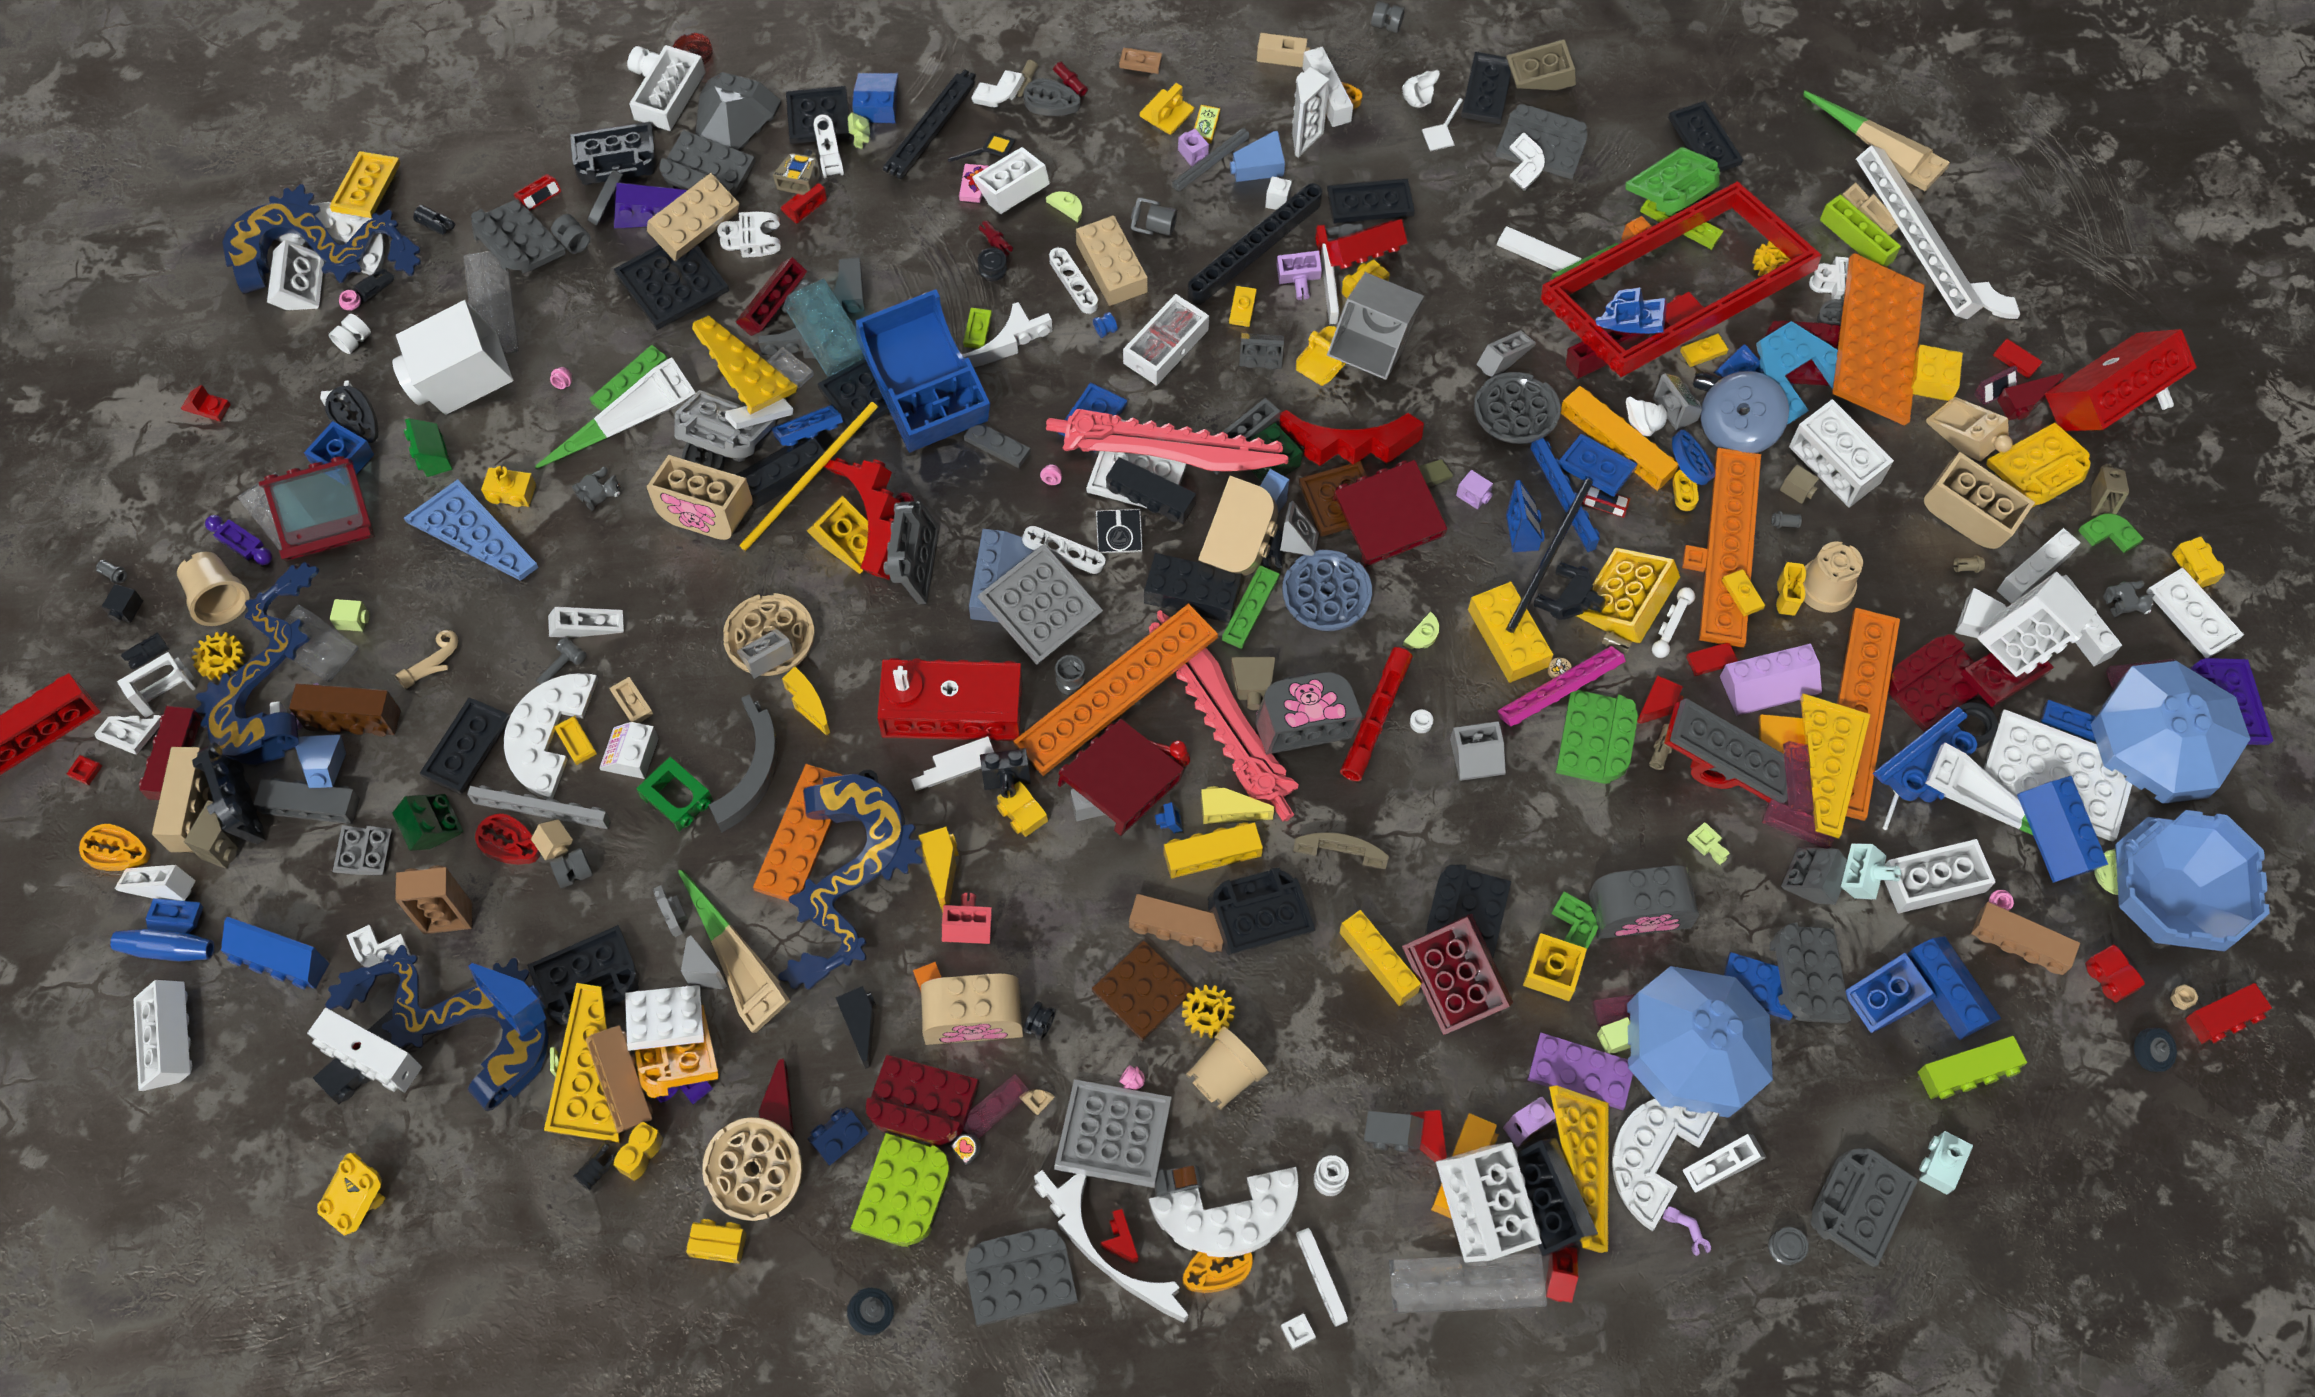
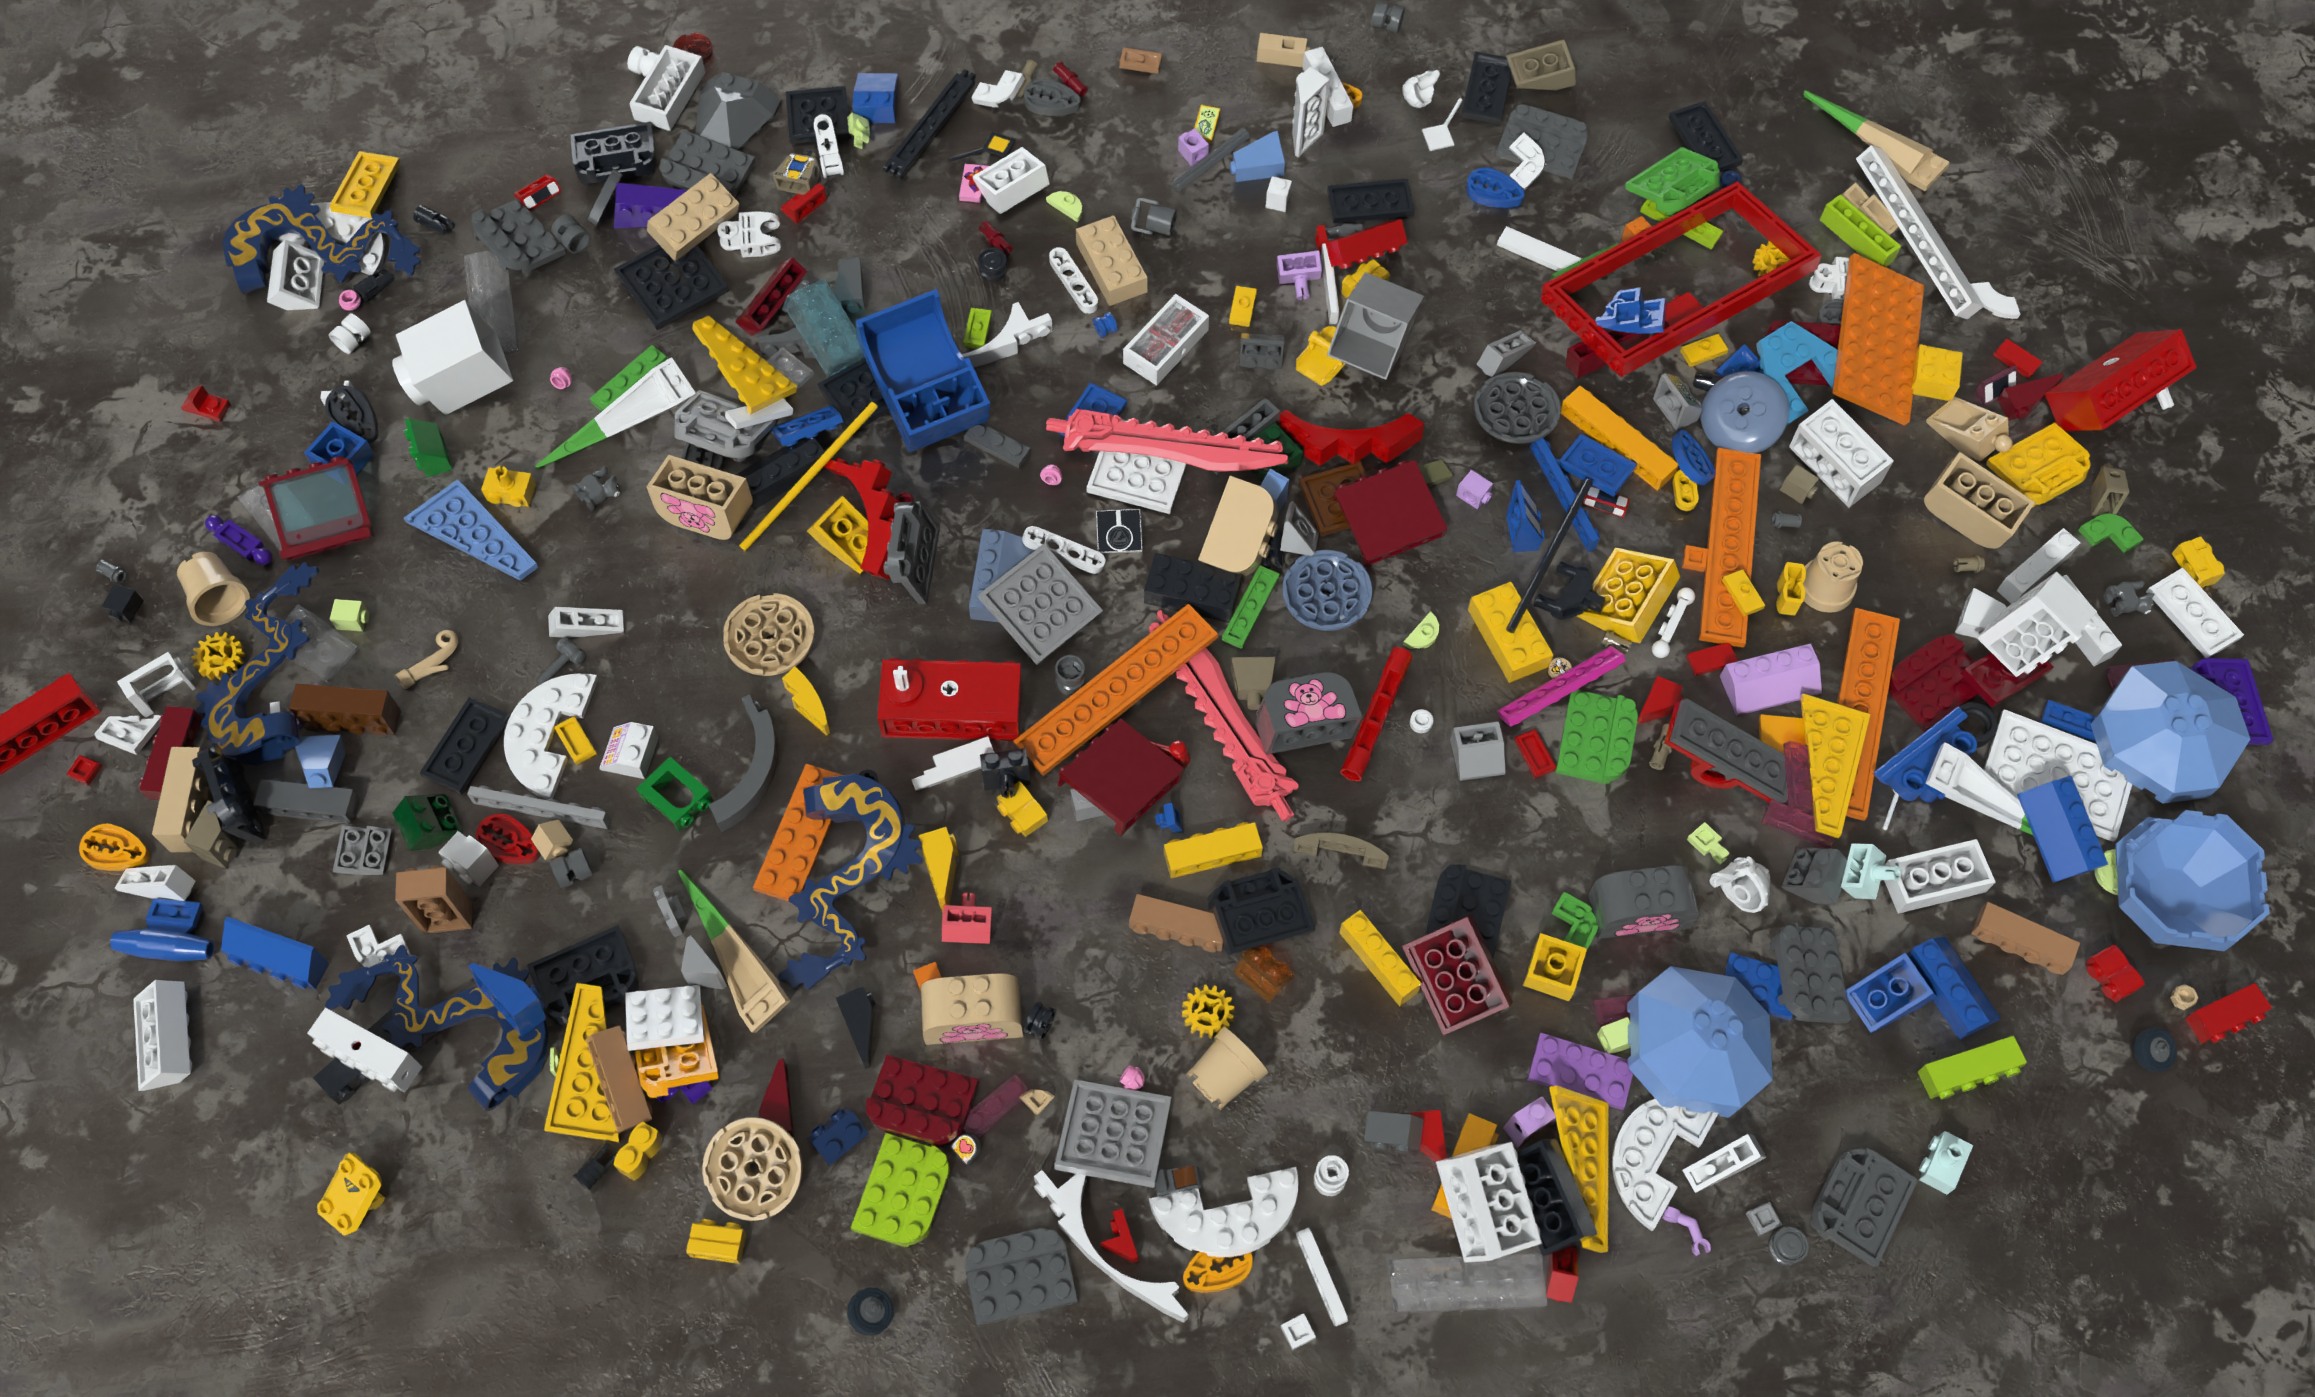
black hinge [121,632,169,670] -> none
tan plate [609,677,653,723] -> none
light grey slope [737,629,794,679] -> none
reddish brown plate [1092,941,1194,1041] -> none
black brick [1106,457,1196,524] -> none
yellow bracket [1140,83,1194,135] -> none
black beam [1188,183,1322,305] -> none
light yellow slope [1201,786,1274,824] -> none
white hair [1626,397,1667,437] -> none
bright pink plate [1989,890,2014,911] -> none
none -> white brick [438,831,499,887]
none -> clear orange bracket [1233,947,1295,1003]
none -> blue piece [1466,168,1525,208]
none -> red tile [1514,729,1557,778]
none -> white head [1709,856,1771,913]
none -> dark blue tile [1720,170,1742,189]
none -> light grey tile [1746,1202,1782,1237]

